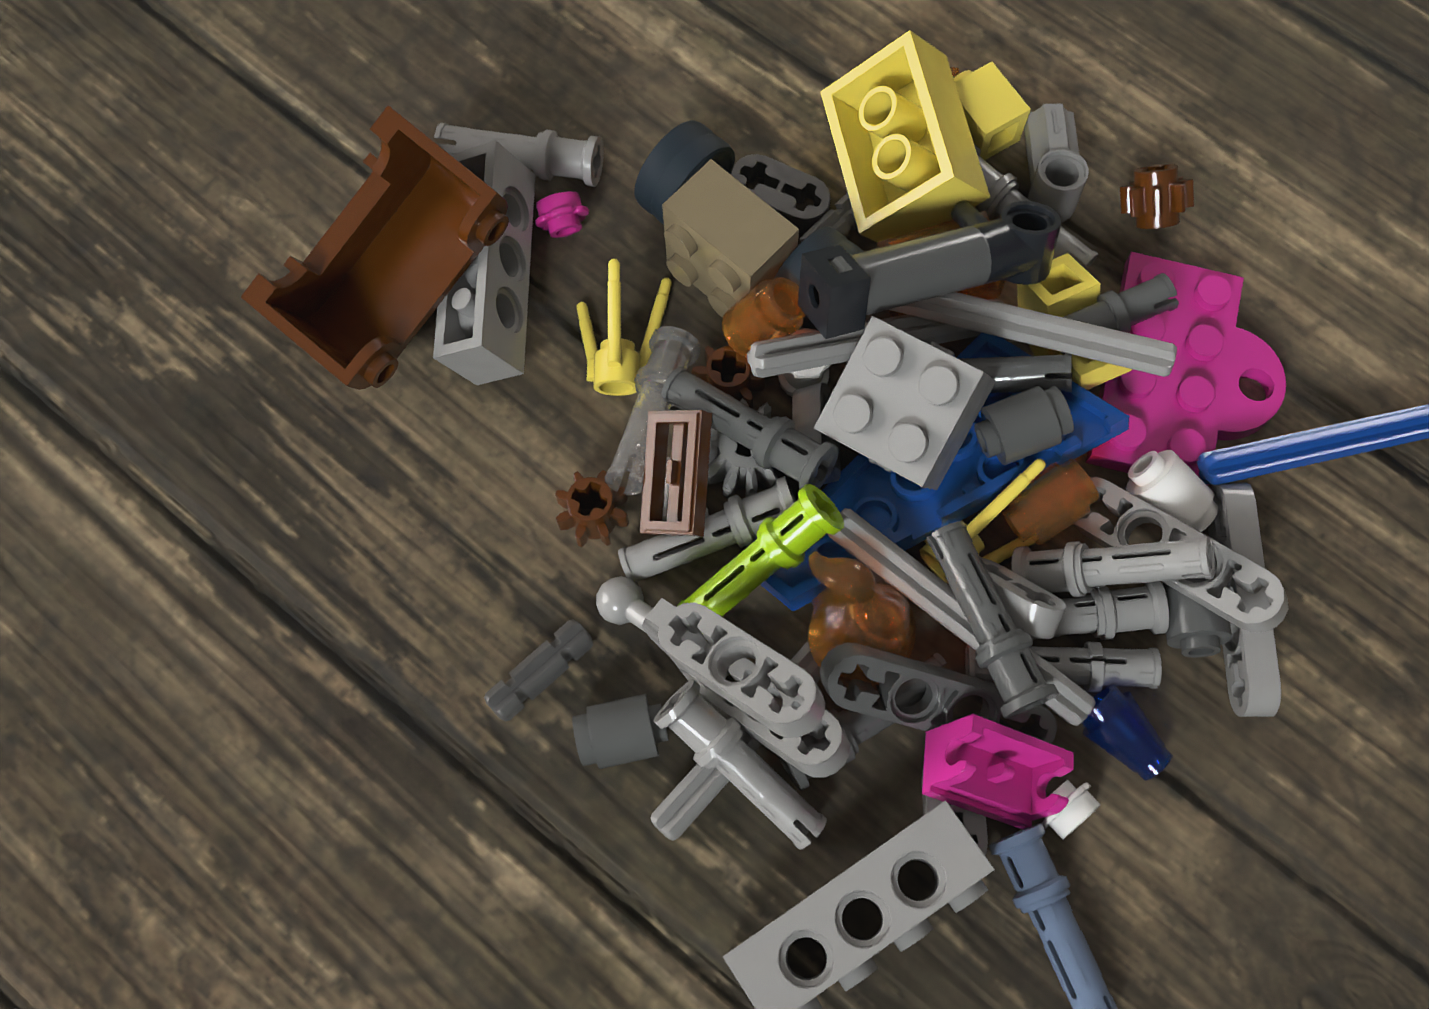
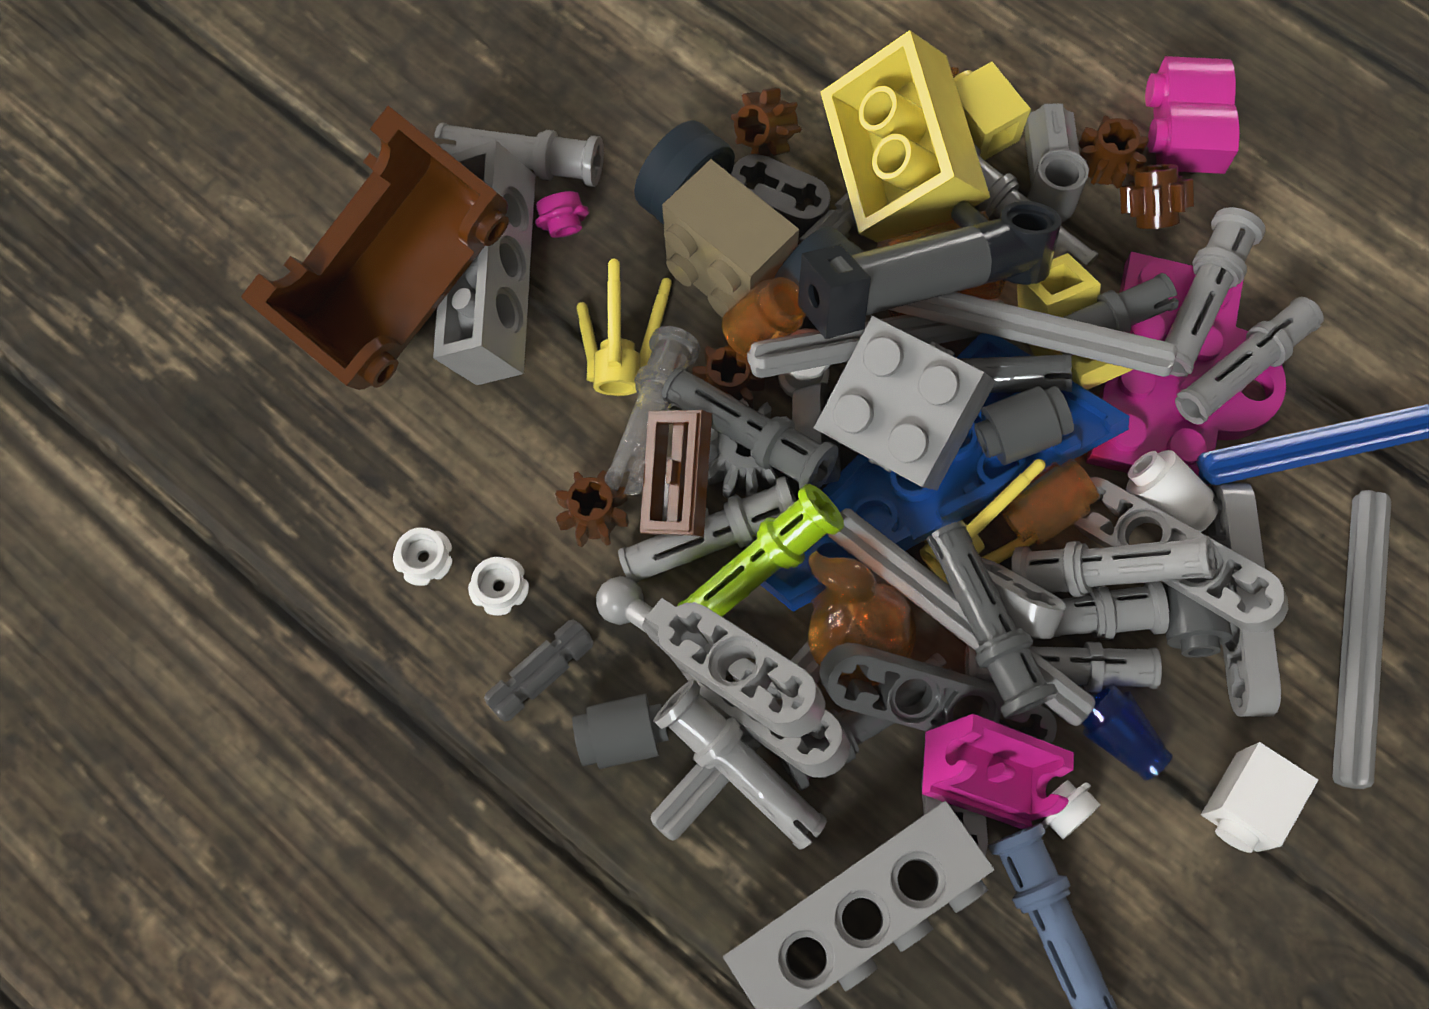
none -> white plate [393,528,453,586]
none -> white plate [468,557,529,616]
none -> reddish brown gear [731,87,802,157]
none -> reddish brown gear [1078,115,1149,188]
none -> dark pink brick [1145,56,1239,174]
none -> light grey pin [1165,207,1266,377]
none -> light grey pin [1175,297,1324,425]
none -> white brick [1201,742,1318,853]
none -> light grey axle [1332,490,1391,789]

